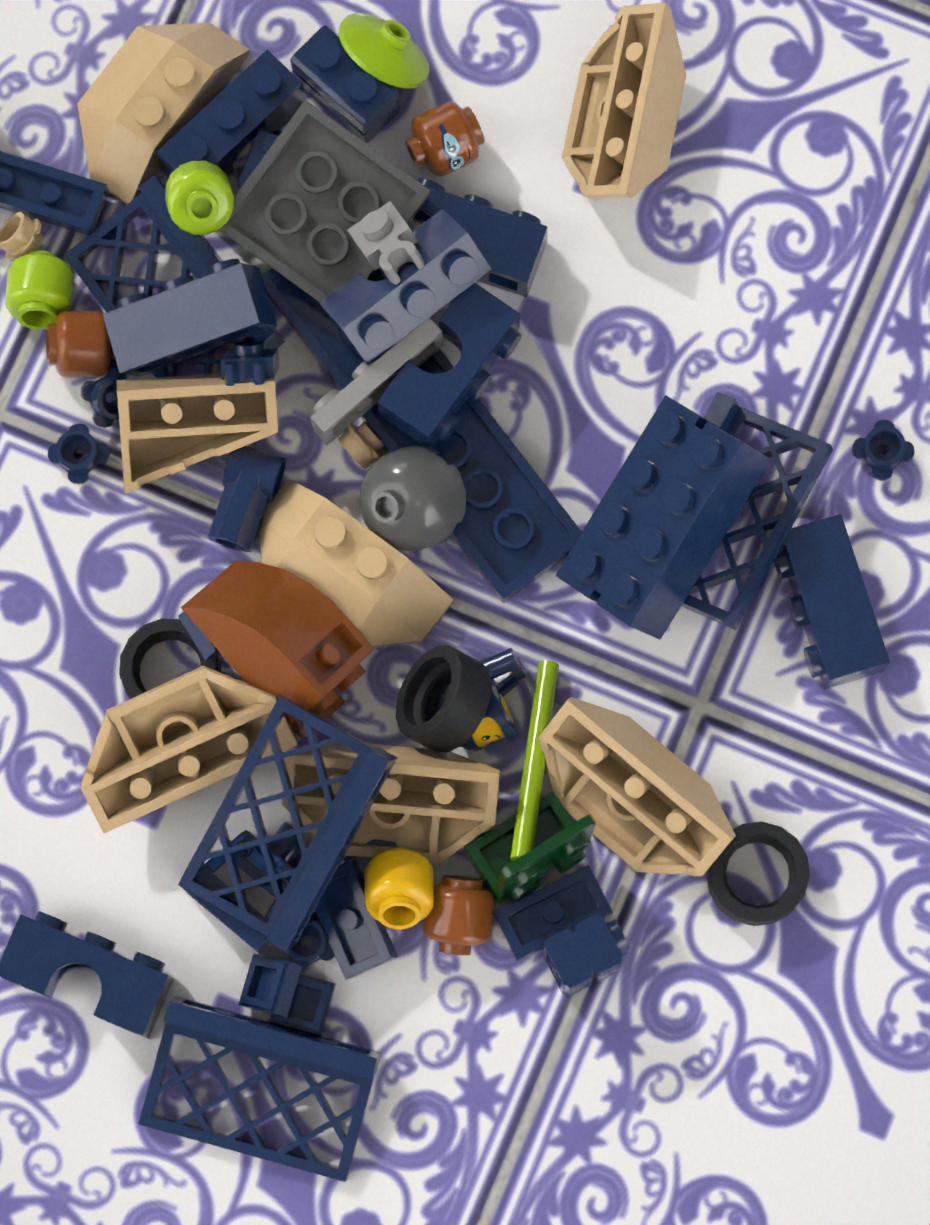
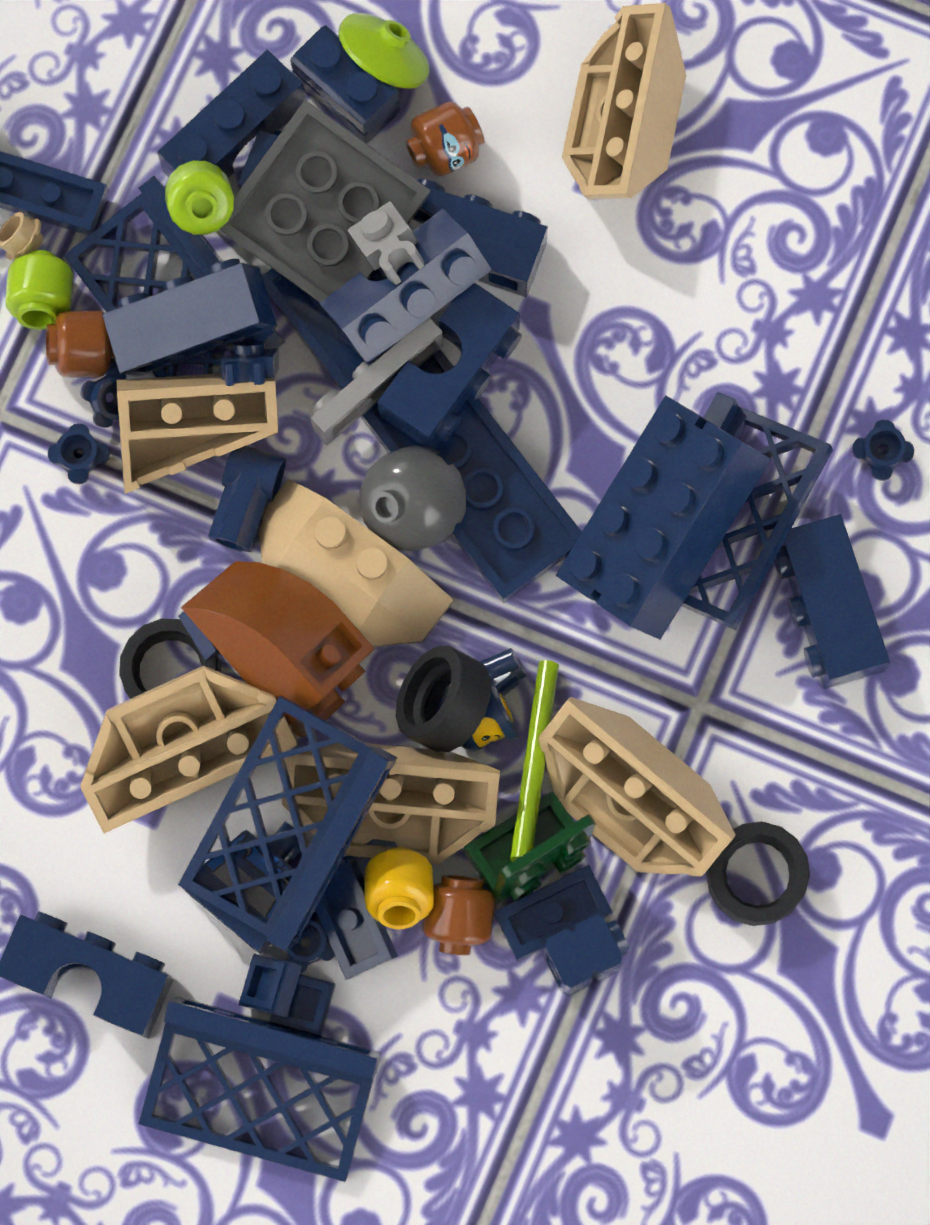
tan wedge [77,22,251,205] -> none
tan plate [338,421,384,469] -> none

